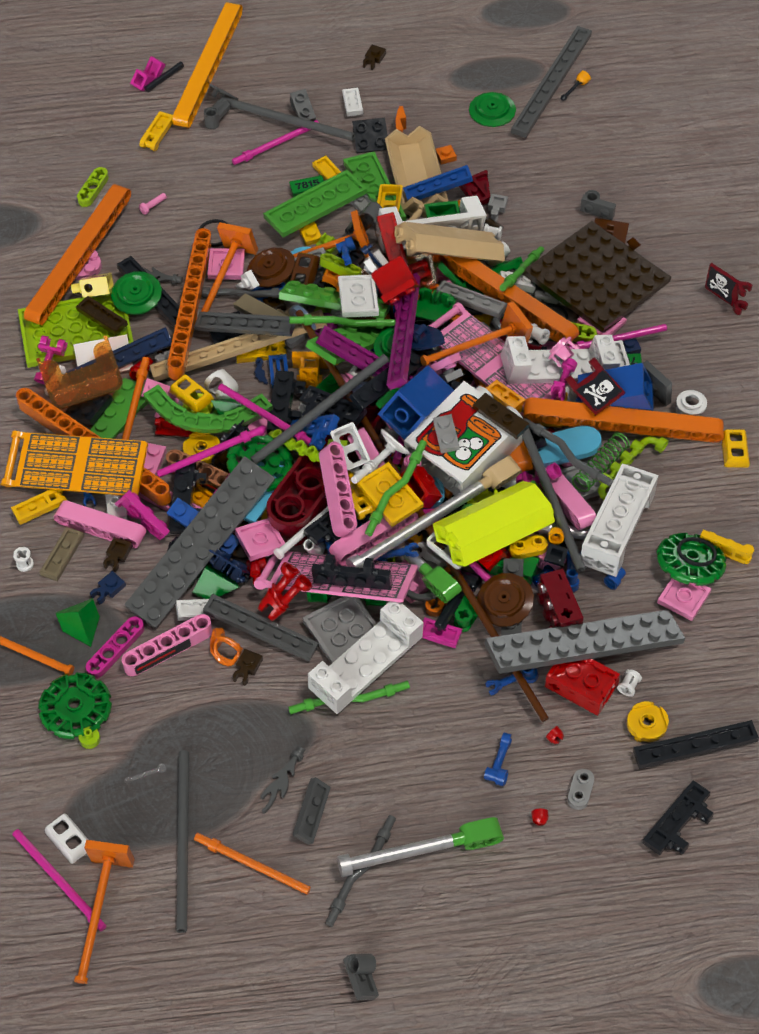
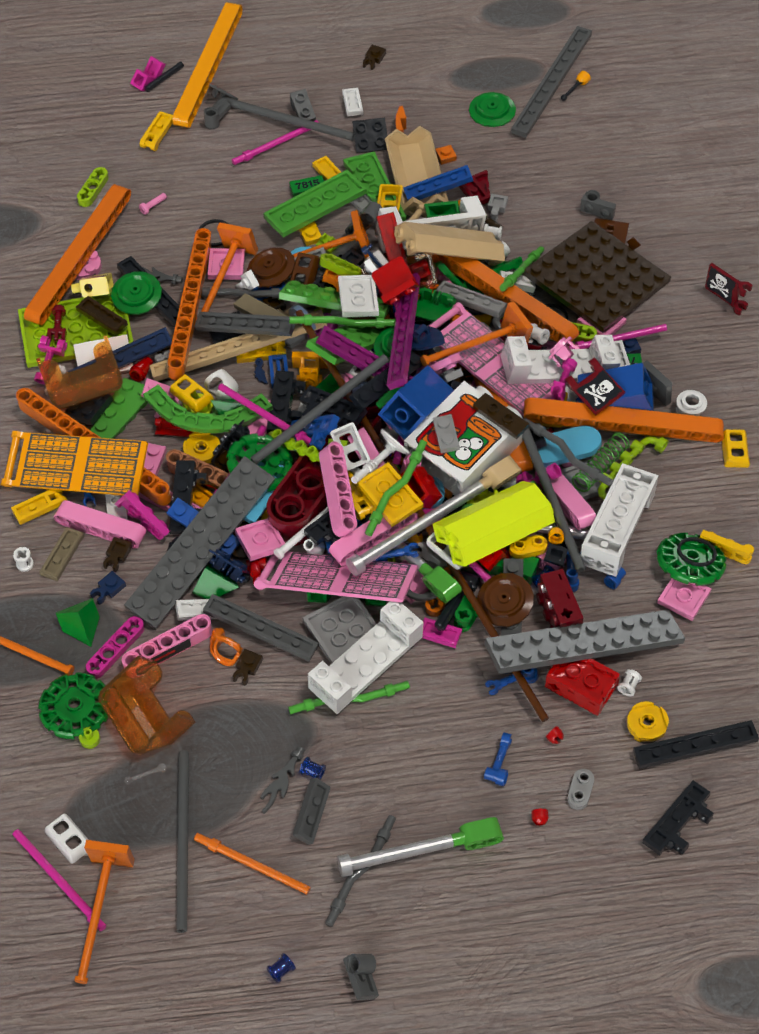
orange bar [122,357,150,440] -> none
dark pink bar [156,426,265,478] -> none
red piece [257,562,312,621] -> none
black hinge [311,554,393,590] -> none
blue brick [336,236,356,266] -> none
light orange hinge [486,379,526,413] -> none
light grey axle [534,290,565,306] -> none
none -> dark red hinge [47,305,67,341]
none -> clear orange windscreen [99,655,196,755]
none -> clear blue bush [266,953,296,983]
none -> clear blue bush [299,757,326,780]

